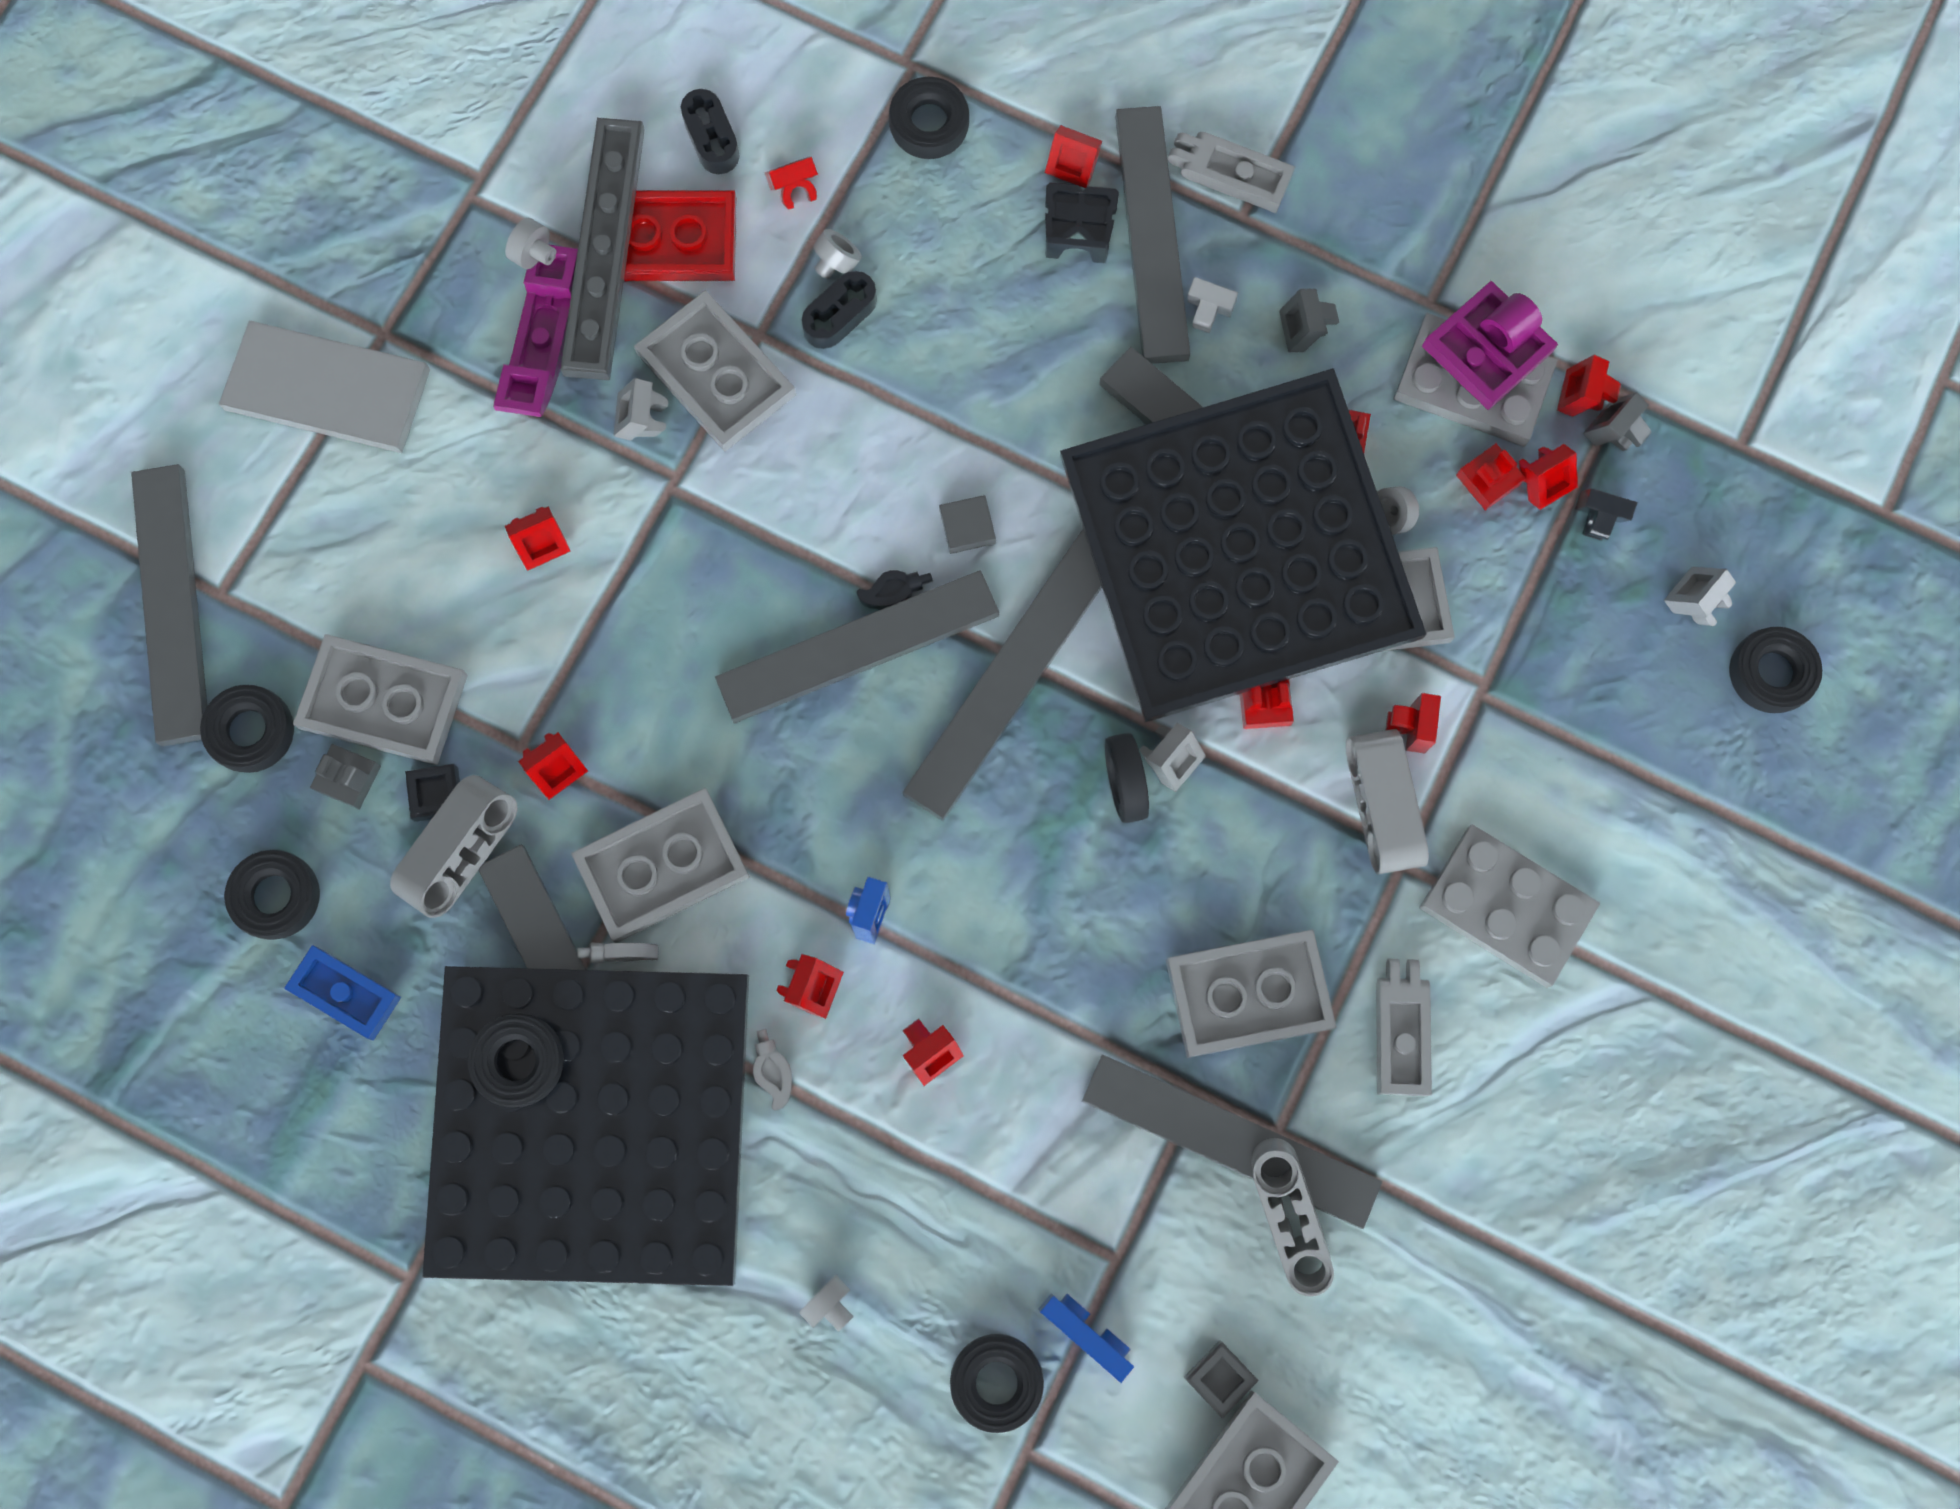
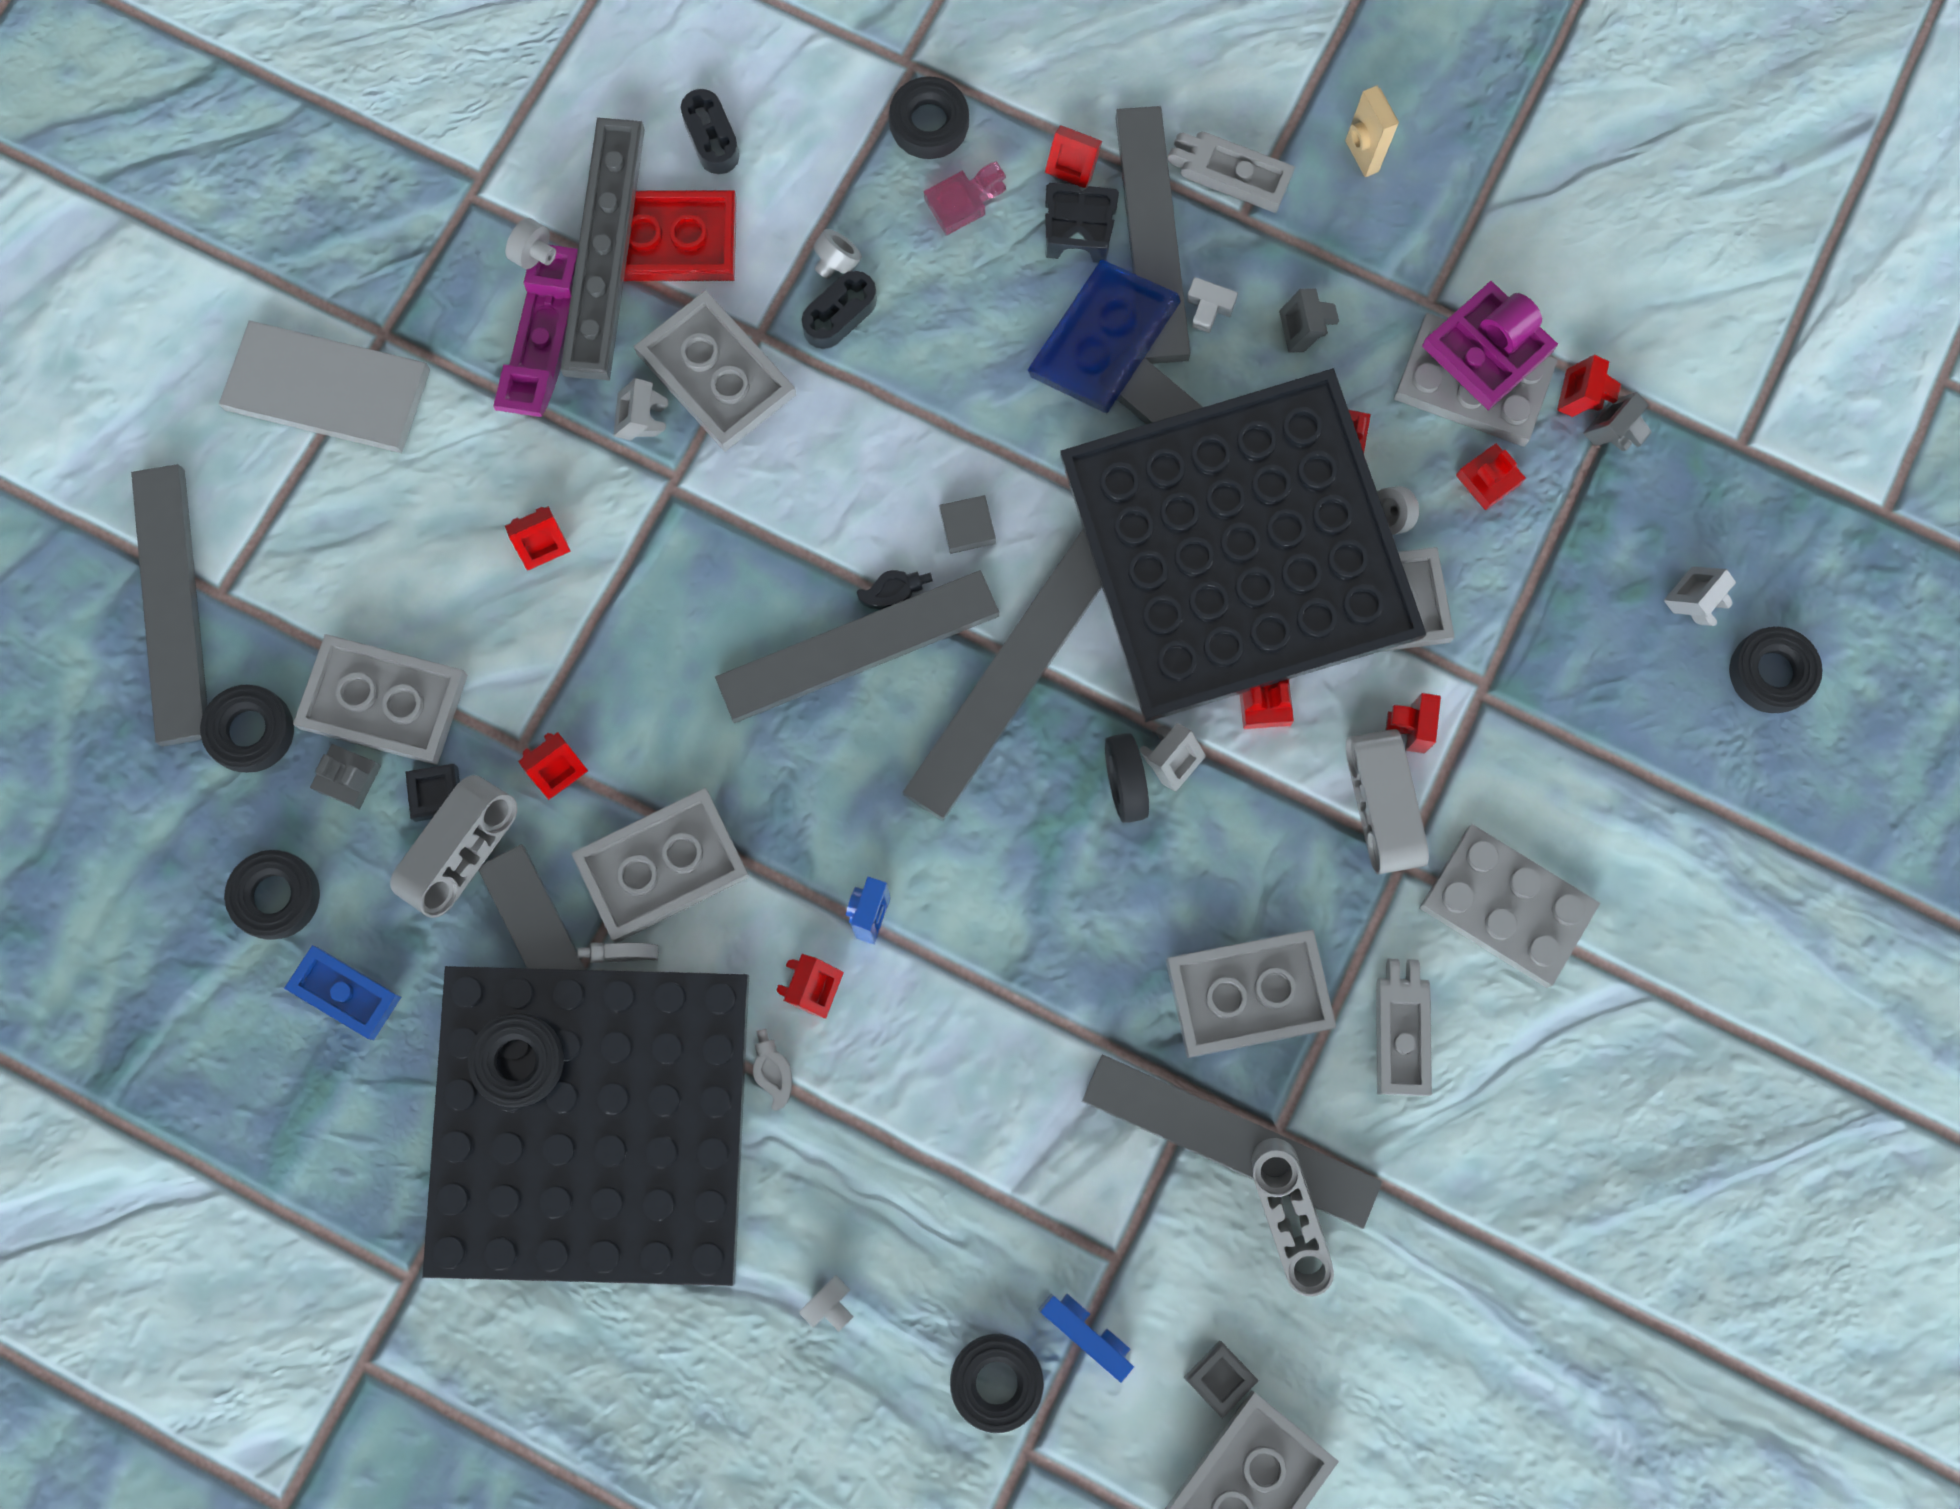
red tile [764,157,818,210] -> none
red tile [902,1018,964,1086] -> none
red tile [1518,444,1578,510] -> none
black tile [1575,488,1638,541] -> none
none -> clear pink plate [923,161,1006,236]
none -> clear blue tile [1027,259,1181,414]
none -> tan plate [1345,85,1399,177]

